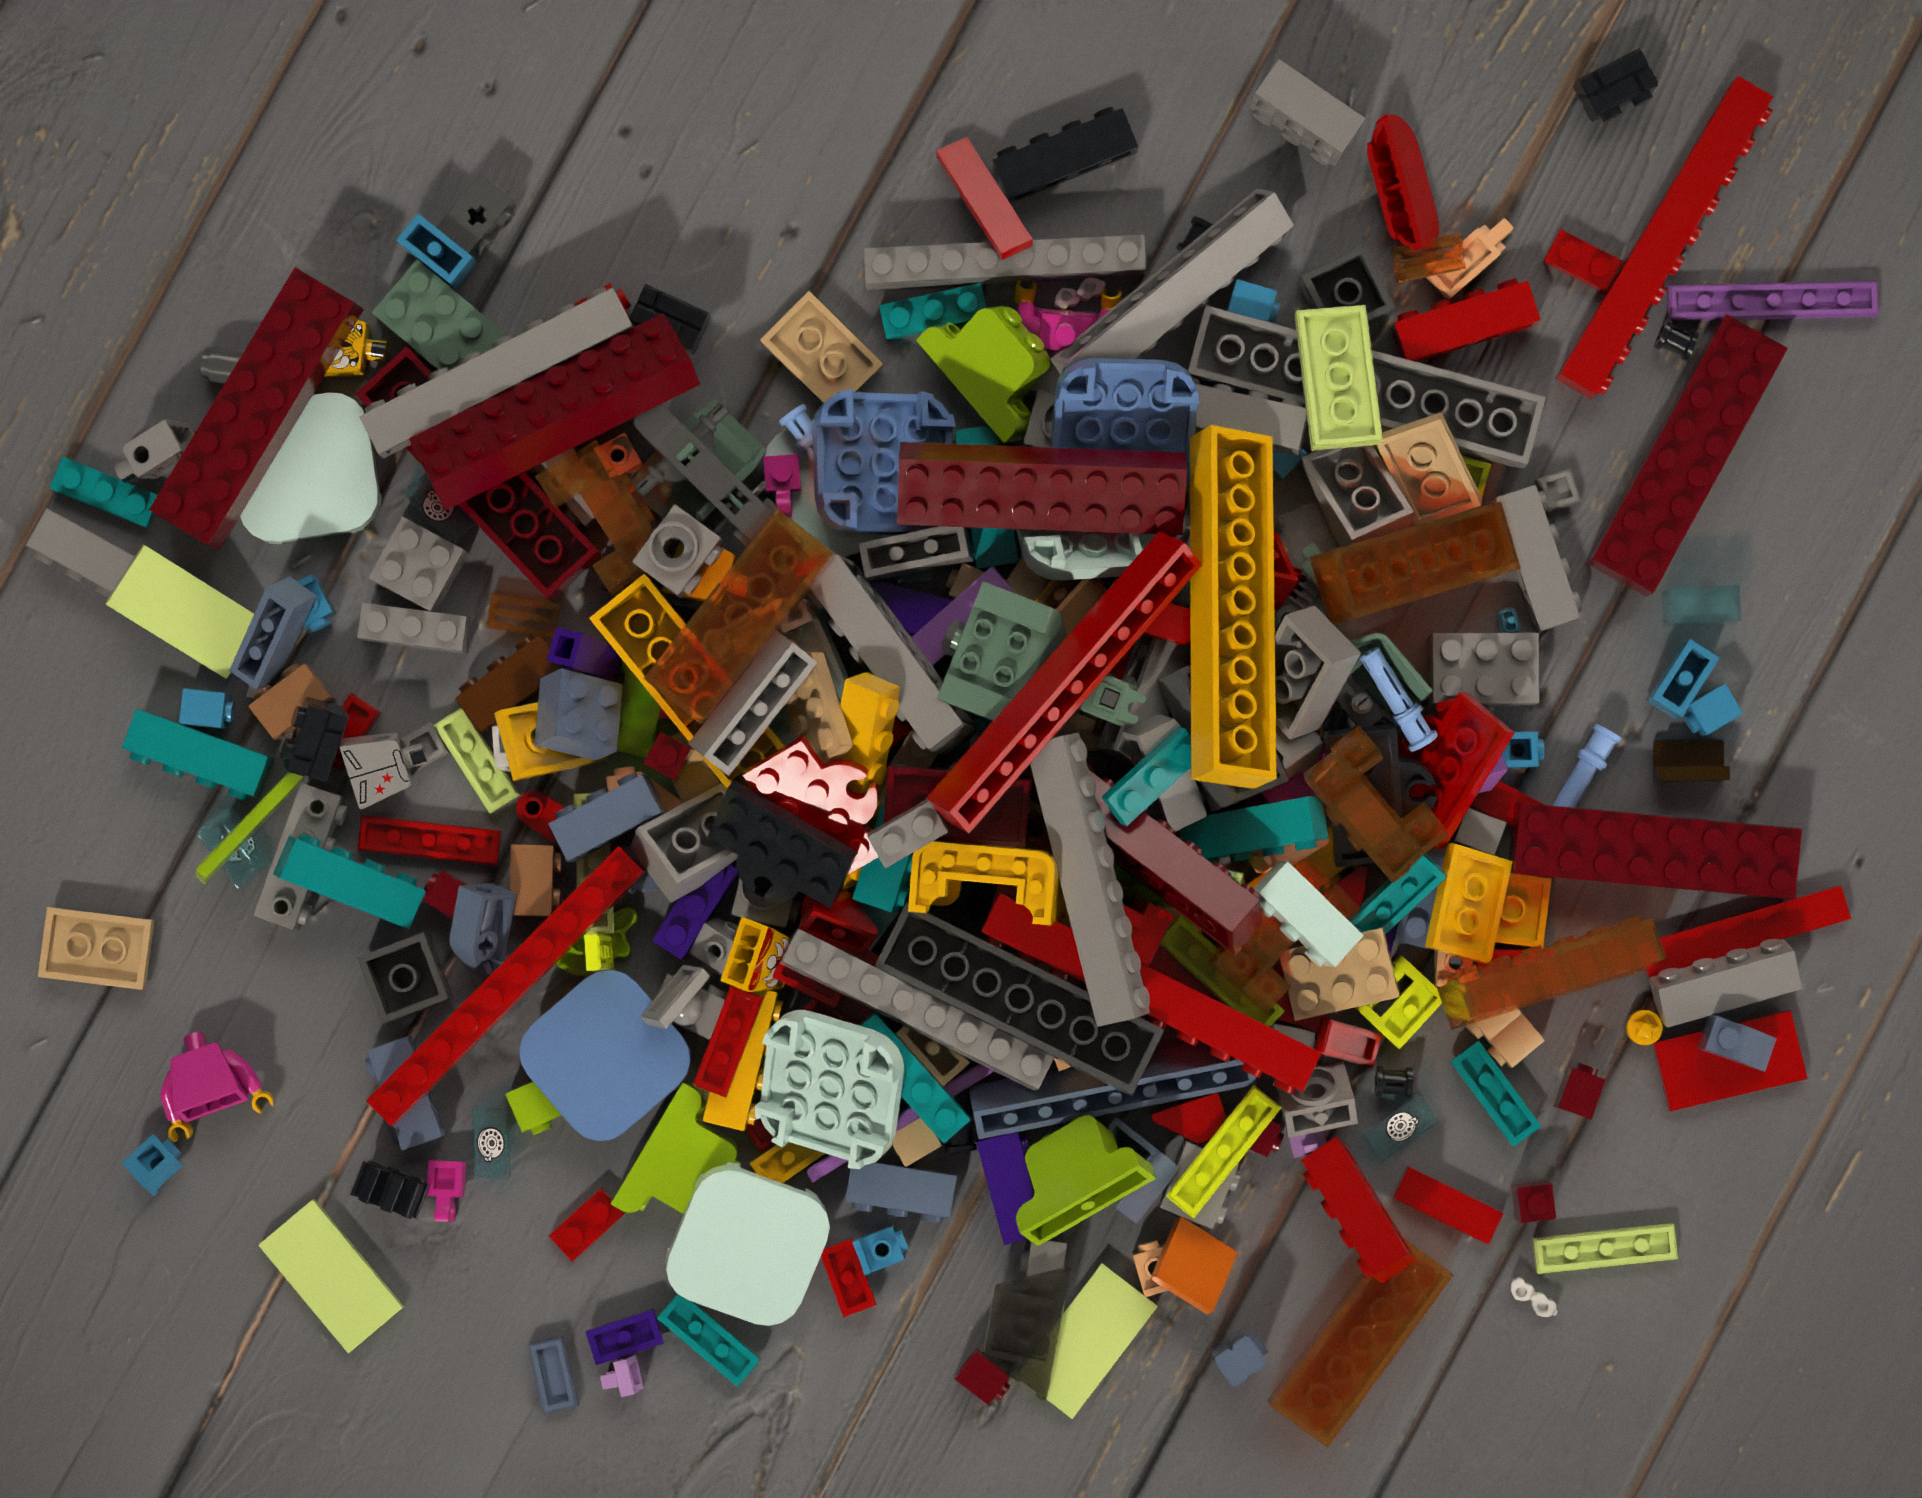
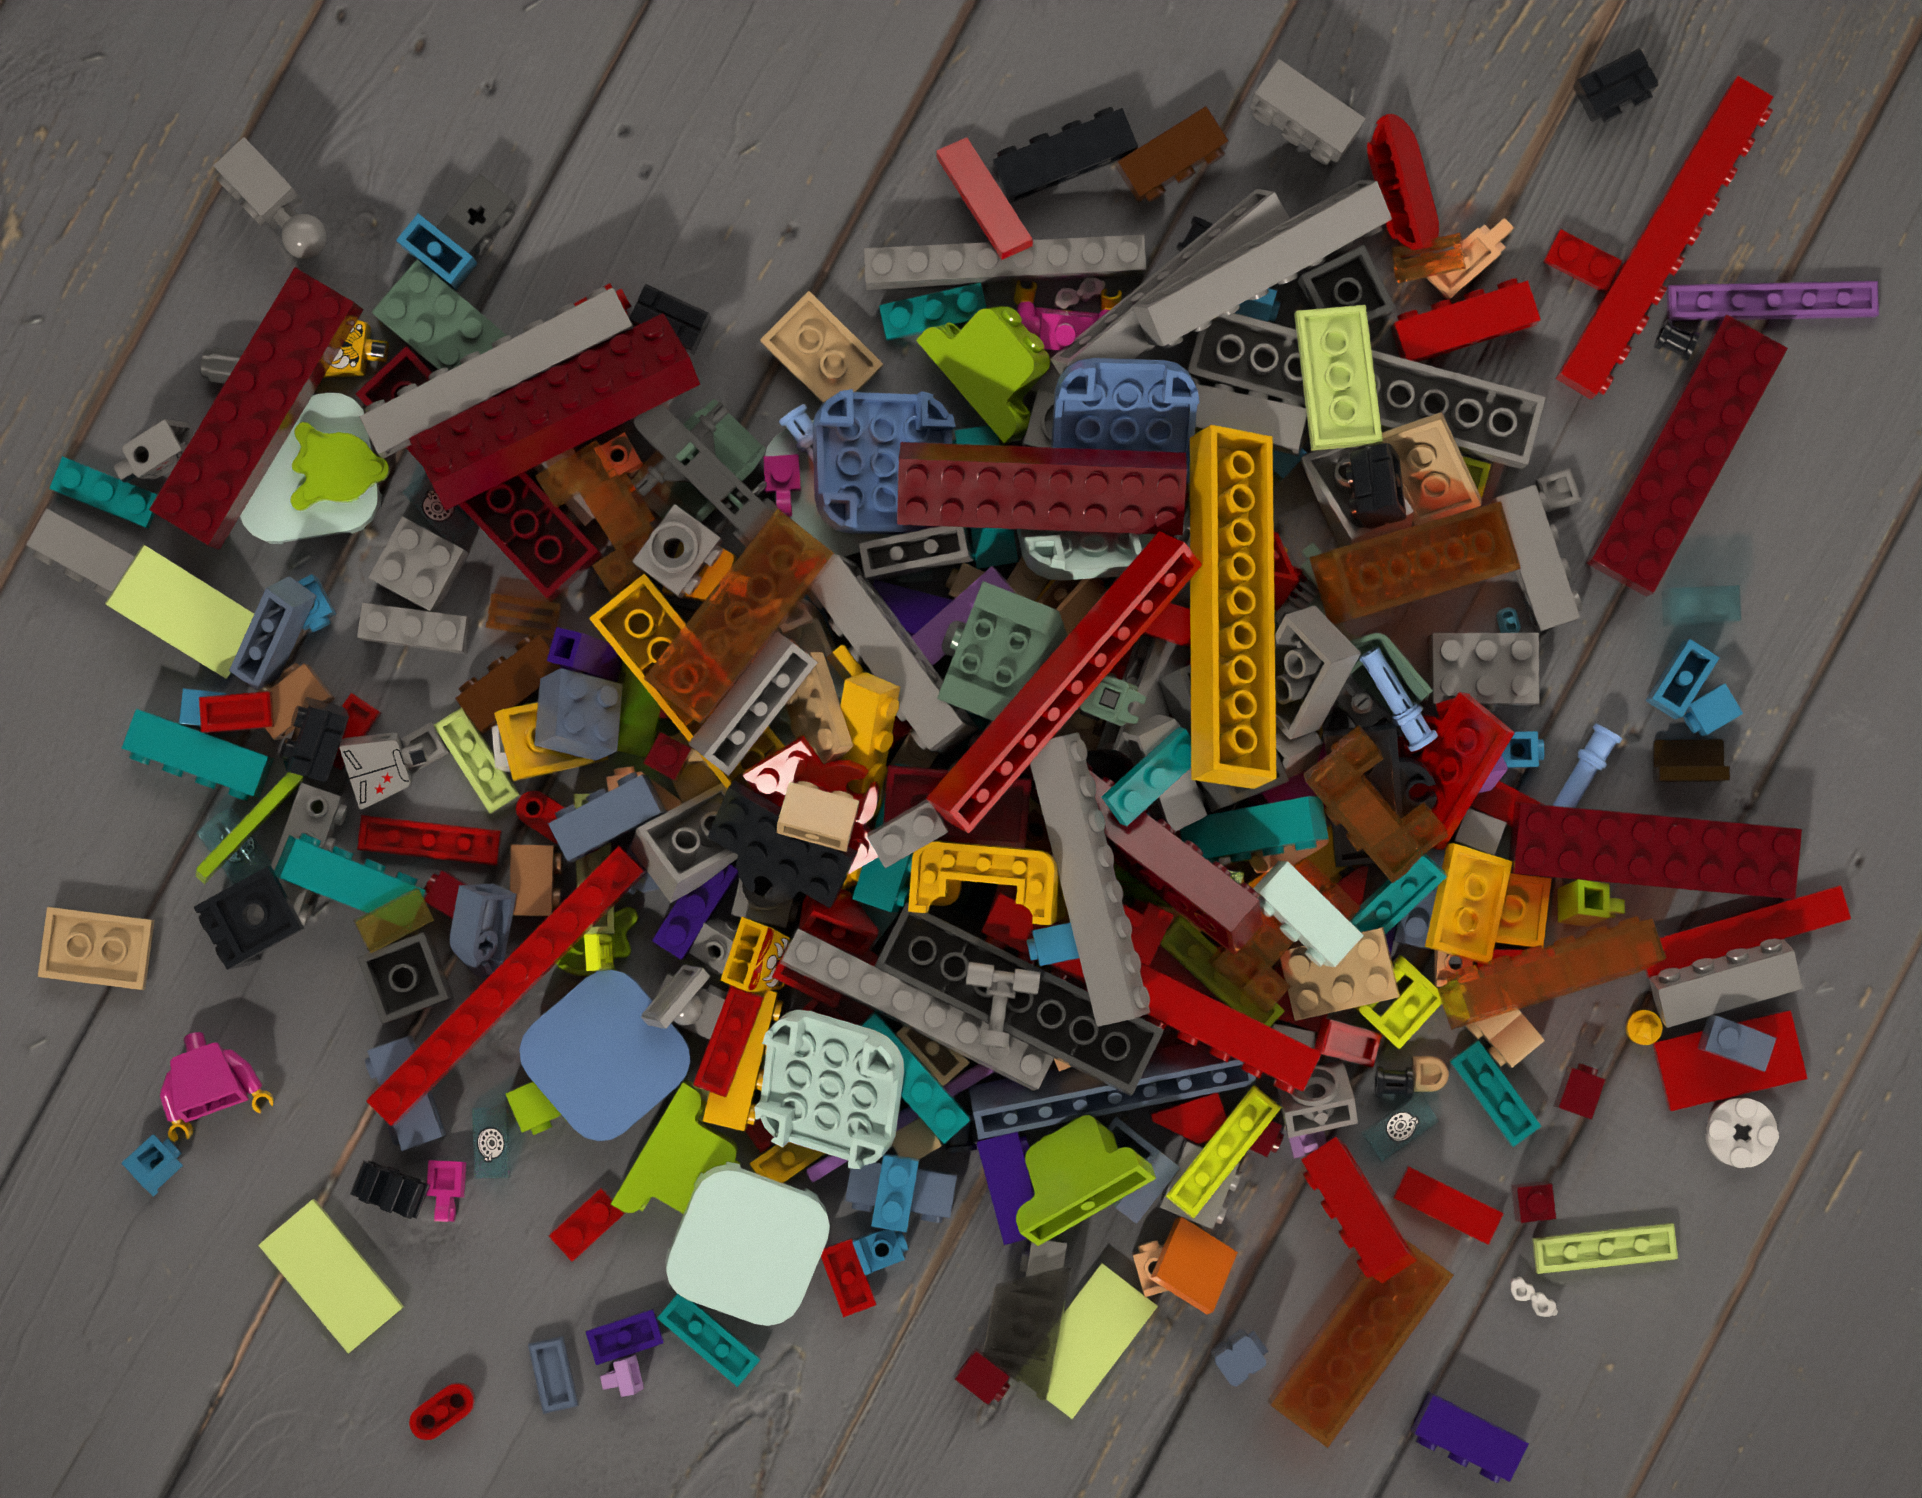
none -> black bracket [194,866,305,970]
none -> red tile [199,691,274,733]
none -> light grey brick [213,137,327,259]
none -> lime tile [290,422,390,511]
none -> clear yellow tile [353,888,434,953]
none -> red plate [409,1382,475,1440]
none -> tan brick [777,781,859,852]
none -> yellow tile [826,645,864,681]
none -> dark azure brick [871,1153,919,1232]
none -> light grey bar [965,962,1041,1048]
none -> dark azure brick [1027,923,1079,966]
none -> reddish brown brick [1116,106,1229,203]
none -> light grey brick [1132,180,1392,348]
none -> black brick [1346,443,1407,529]
none -> dark purple brick [1410,1392,1529,1483]
none -> tan tile [1412,1056,1449,1092]
none -> lime brick [1558,879,1625,927]
none -> white plate [1705,1097,1779,1168]

